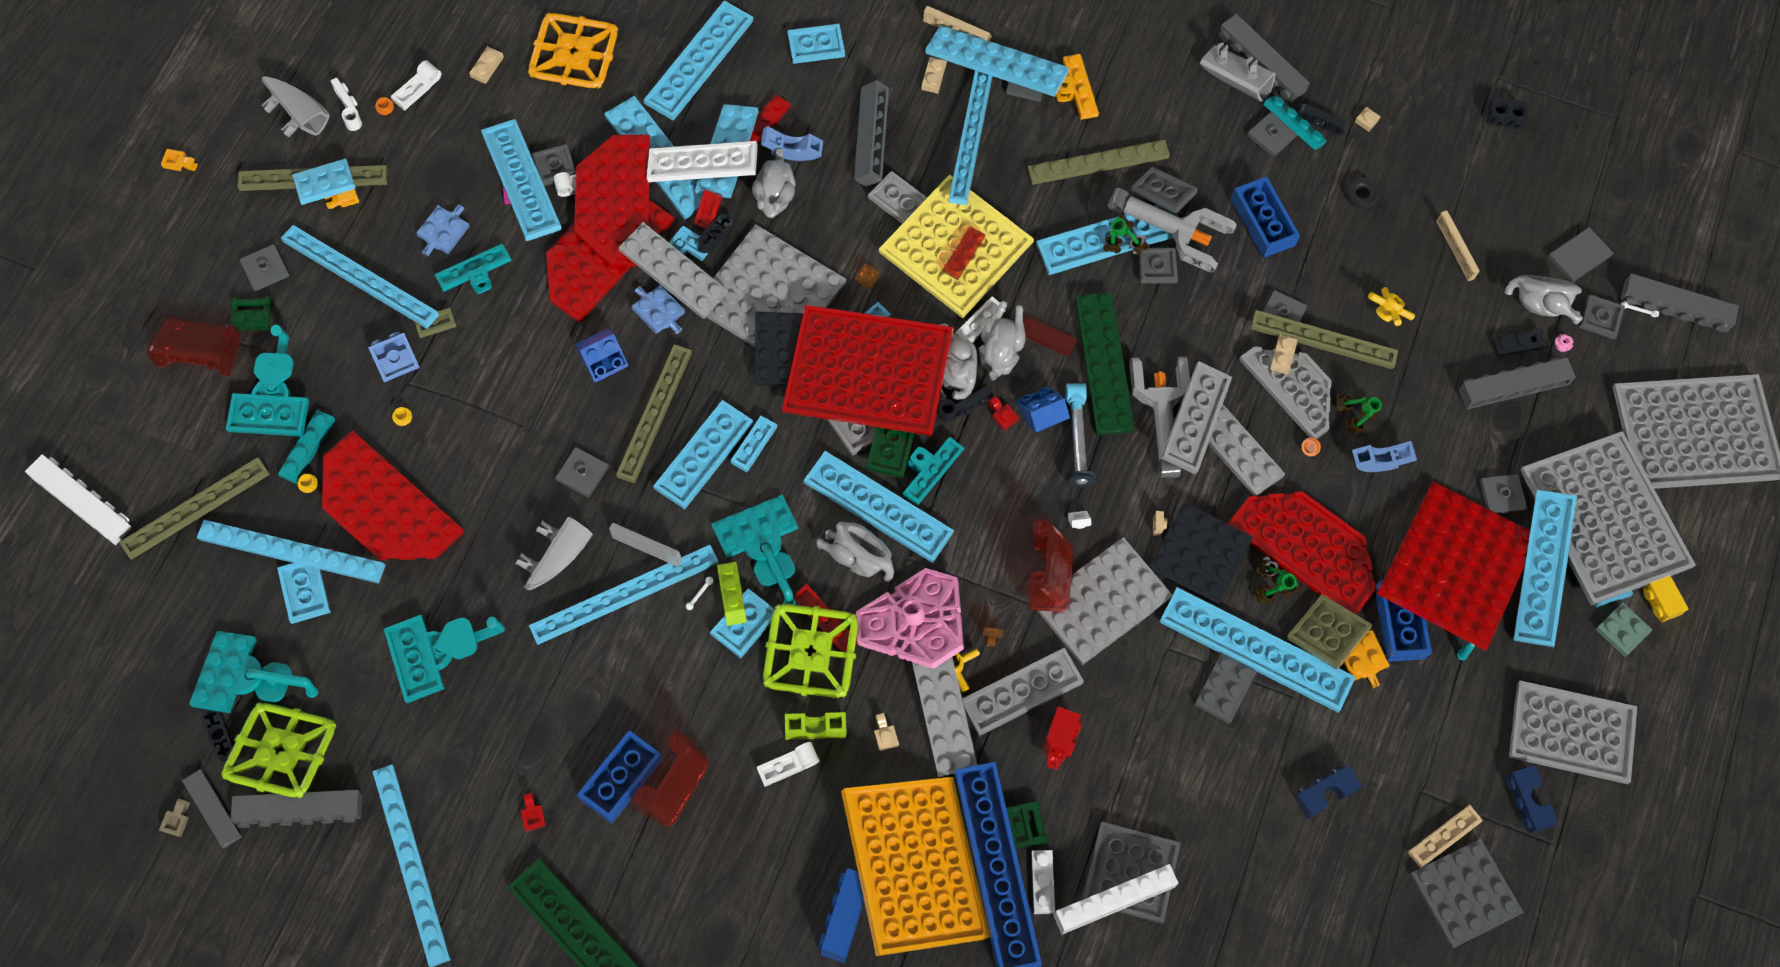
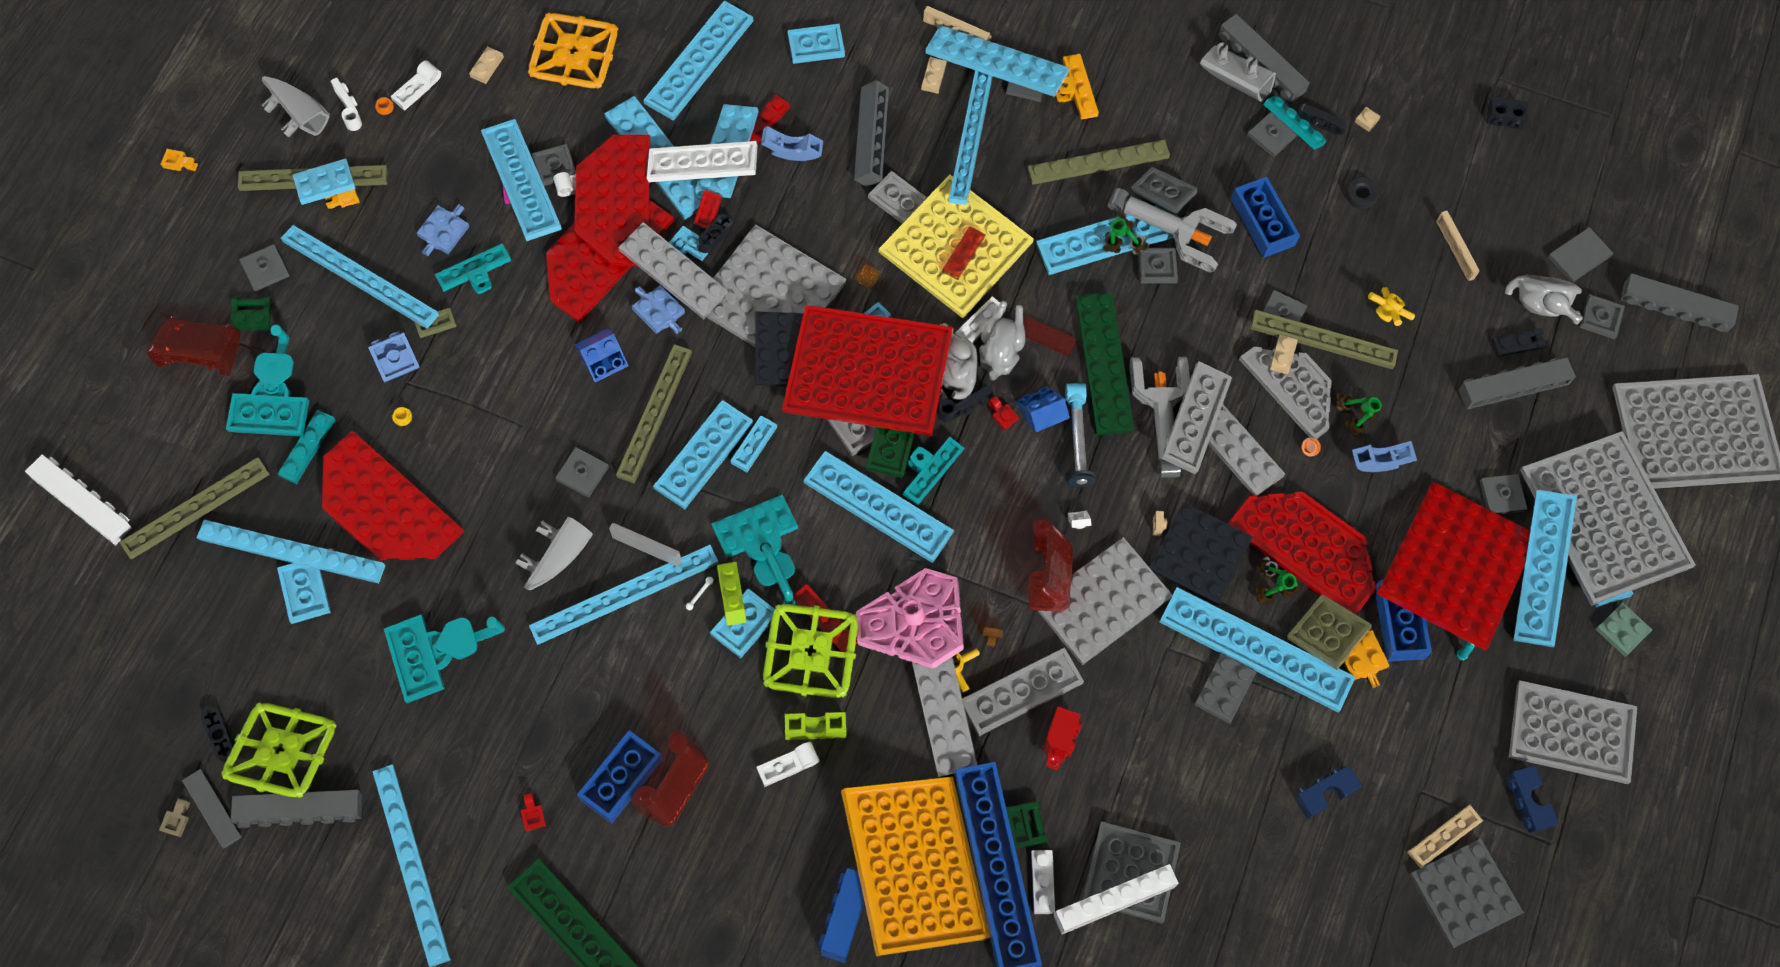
teal plate [189,631,318,713] -> none
yellow plate [298,474,318,493] -> none
light grey piece [752,149,796,218] -> none
light grey piece [816,522,894,582] -> none
tan plate [874,713,899,751] -> none
bright pink plate [1555,334,1573,352] -> none
white hinge [1621,302,1659,317] -> none
yellow brick [1642,576,1688,623] -> none

